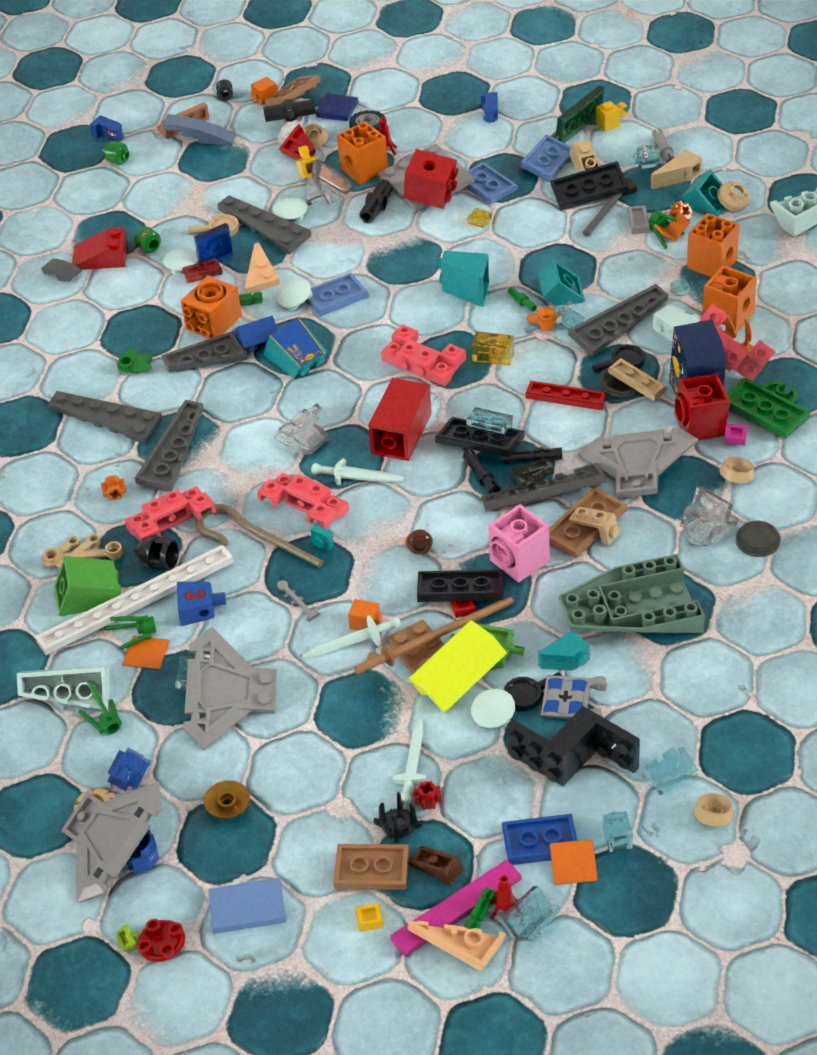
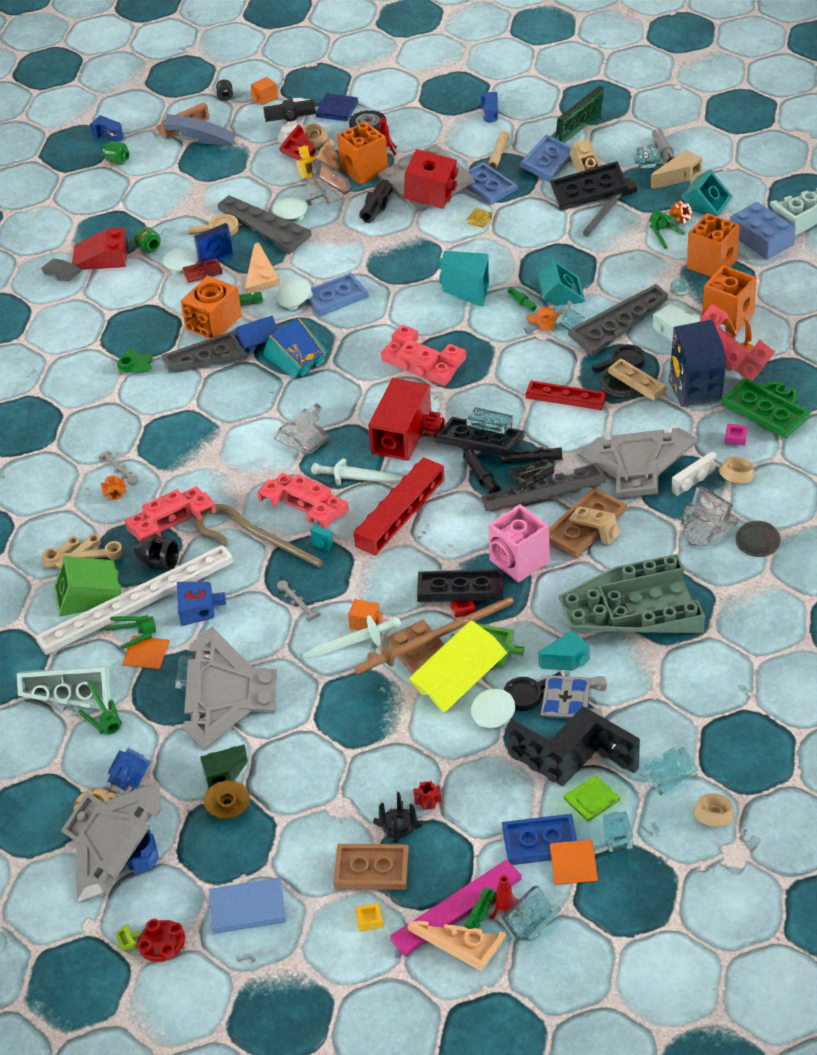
dark grey wing [48,391,162,444] -> none
dark grey wing [135,399,204,492] -> none
medium nougat plate [264,75,321,106] -> none
light aqua sword [392,719,427,805] -> none
reddish brown animal [404,529,433,554] -> none
reddish brown slope [408,846,463,885] -> none
clear yellow brick [472,331,514,366] -> none
yellow brick [596,101,627,132] -> none
light grey tile [627,206,650,234] -> none
orange bracket [654,212,690,242] -> none
red brick [674,374,730,440] -> none
tan piece [717,181,749,212] -> none
none -> light grey piece [98,451,138,485]
none -> dark green slope [200,744,248,789]
none -> light nougat wing [315,139,340,180]
none -> red brick [353,457,445,556]
none -> red gear [421,411,445,436]
none -> tan piece [488,131,510,170]
none -> clear neon green piece [564,774,620,822]
none -> white hinge [672,452,716,496]
none -> medium blue brick [730,202,796,260]

